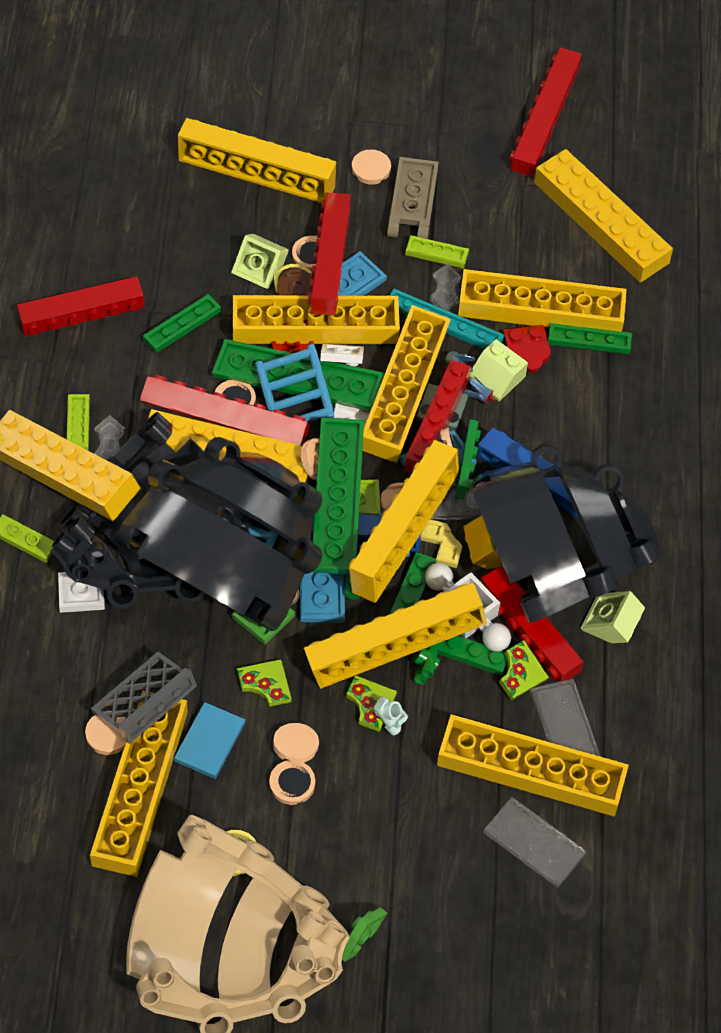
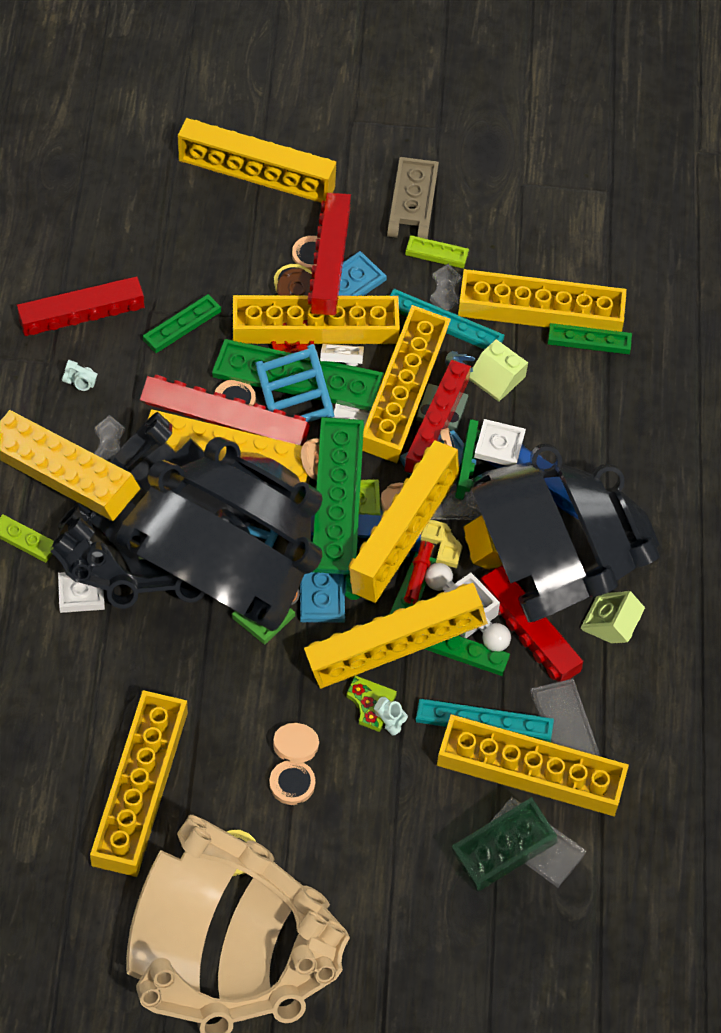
lime plate [67,394,90,451] -> none
light nougat tile [85,711,126,755] -> none
dark grey fence [91,652,197,744] -> none
dark azure tile [174,702,245,779] -> none
yellowish green slope [231,234,289,289] -> none
lime tile [237,660,291,707] -> none
bright green plate [342,907,387,962] -> none
light nougat tile [352,150,391,184] -> none
green plate [413,647,440,685] -> none
flat silver piece [464,376,495,404] -> none
lime tile [499,641,549,700] -> none
red plate [503,325,550,372] -> none
red brick [509,47,582,177] -> none
yellow brick [534,149,673,283] -> none
none -> light aqua plate [62,360,98,391]
none -> red pin [404,541,434,604]
none -> teal tile [416,699,554,742]
none -> clear green brick [452,797,558,892]
none -> white plate [474,419,526,466]

